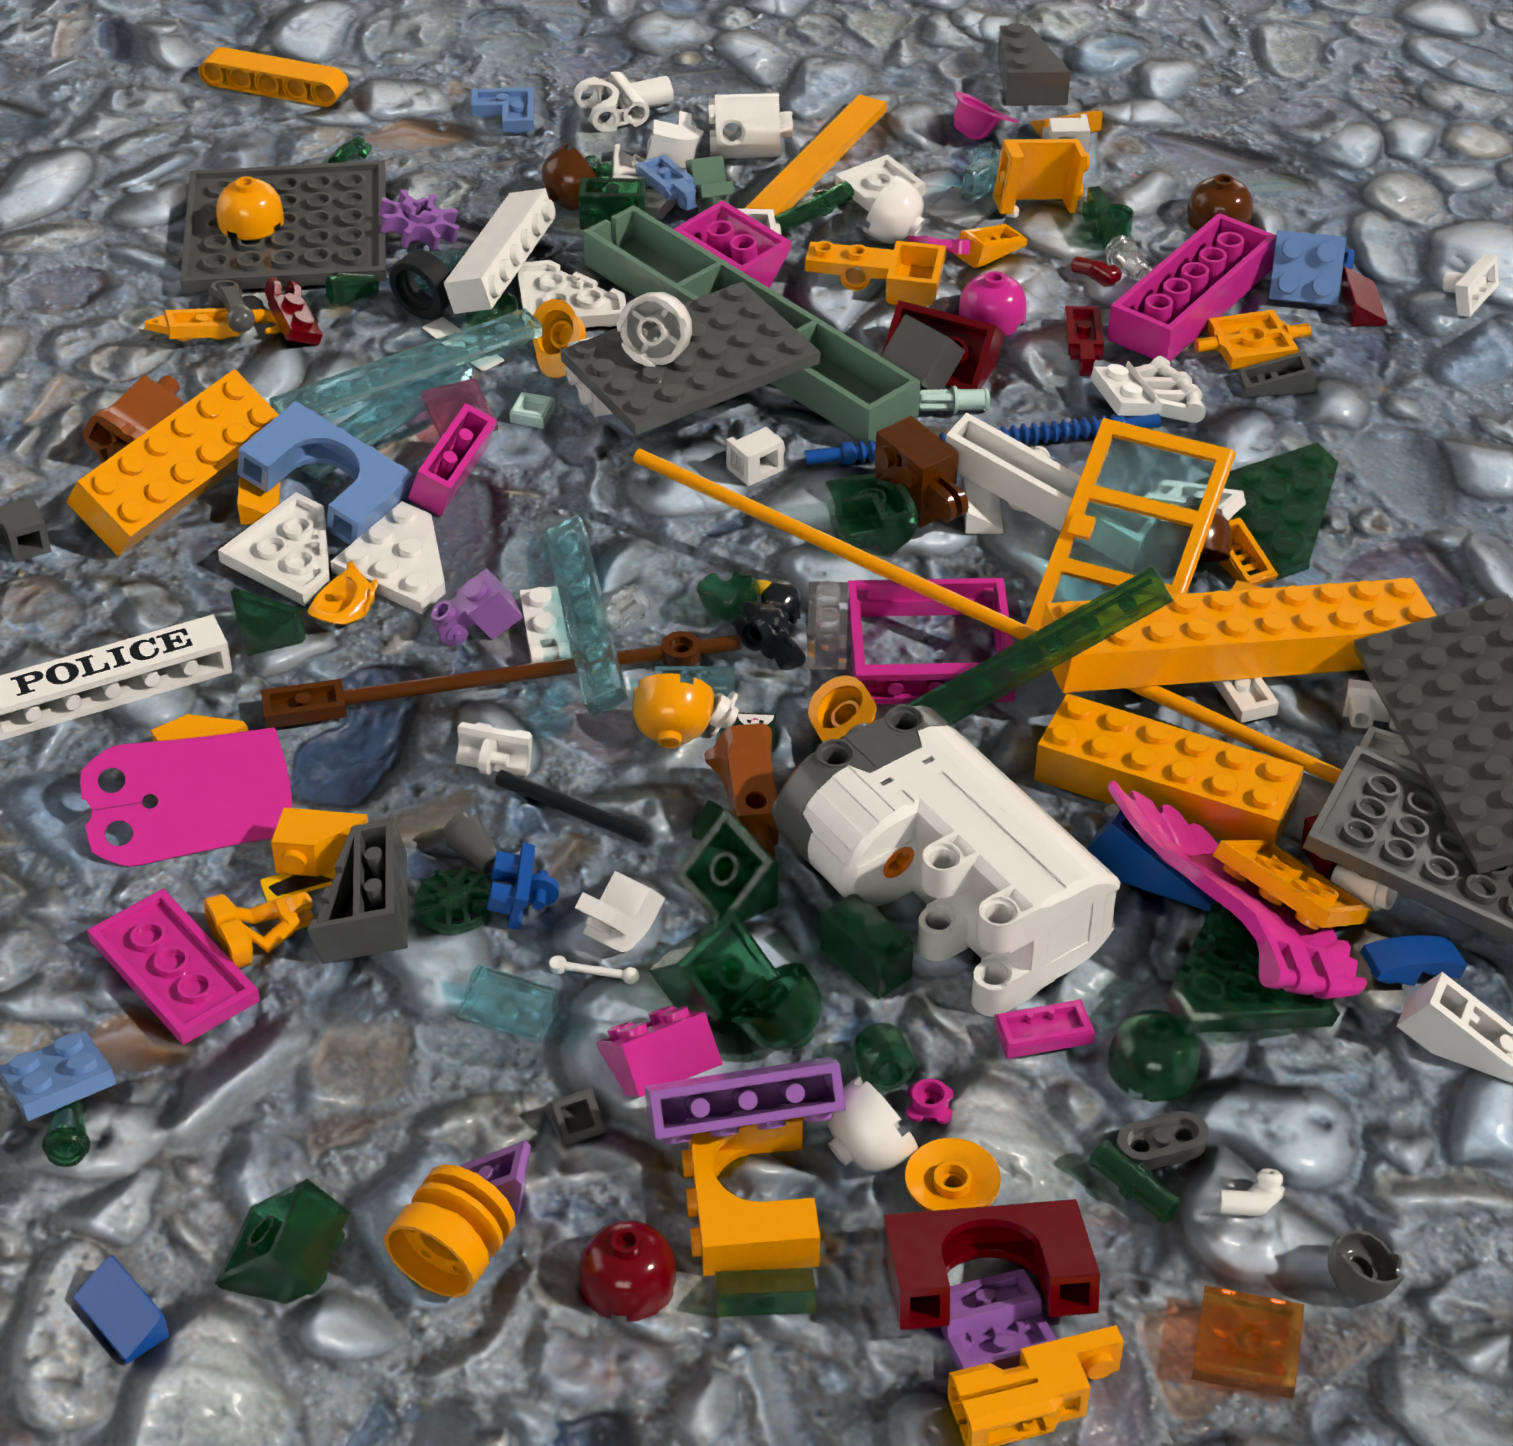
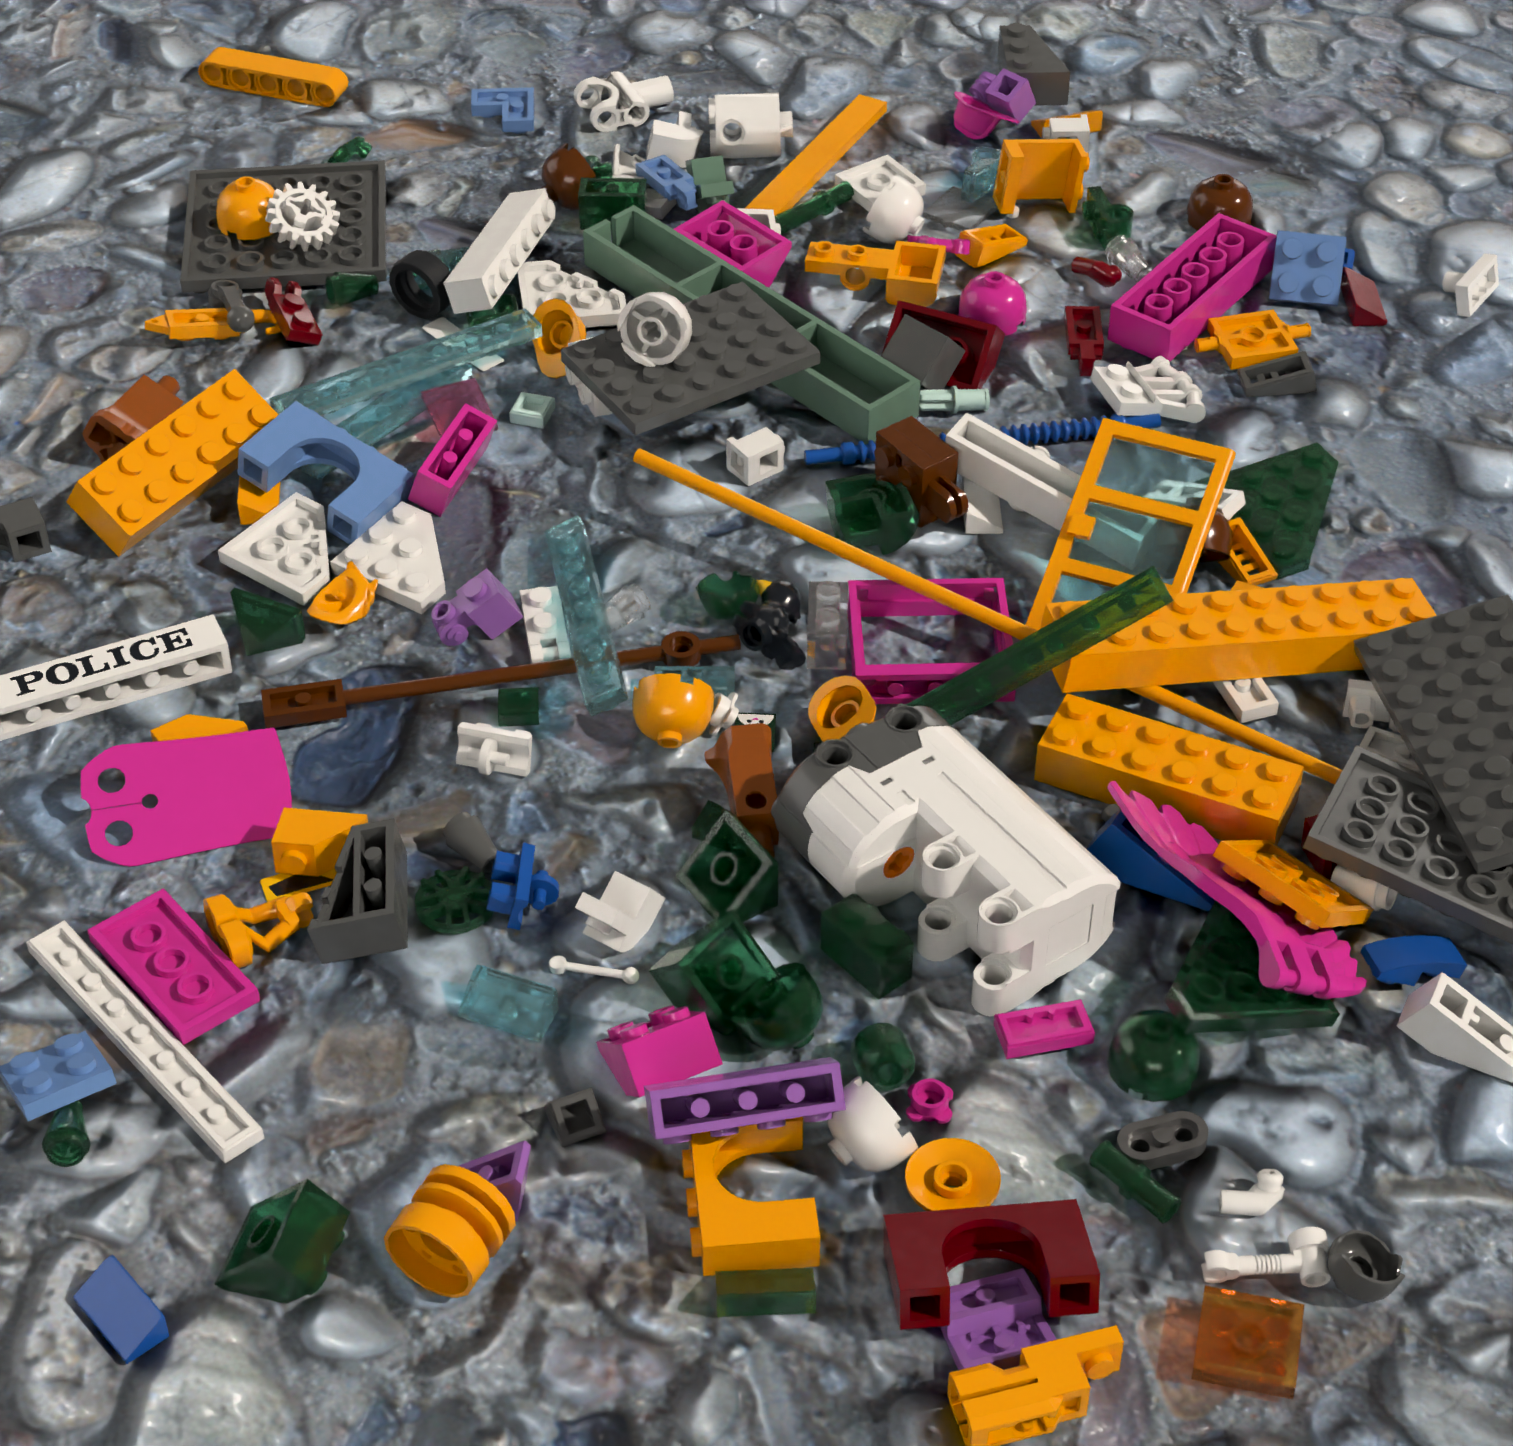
medium lavender gear [378,189,459,252] -> none
black bar [495,769,646,843] -> none
dark red cylinder [579,1220,676,1322] -> none
none -> white tile [26,920,264,1163]
none -> white gear [265,182,340,252]
none -> clear green tile [498,687,539,727]
none -> medium lavender brick [969,68,1036,126]
none -> white brick [1201,1227,1331,1287]

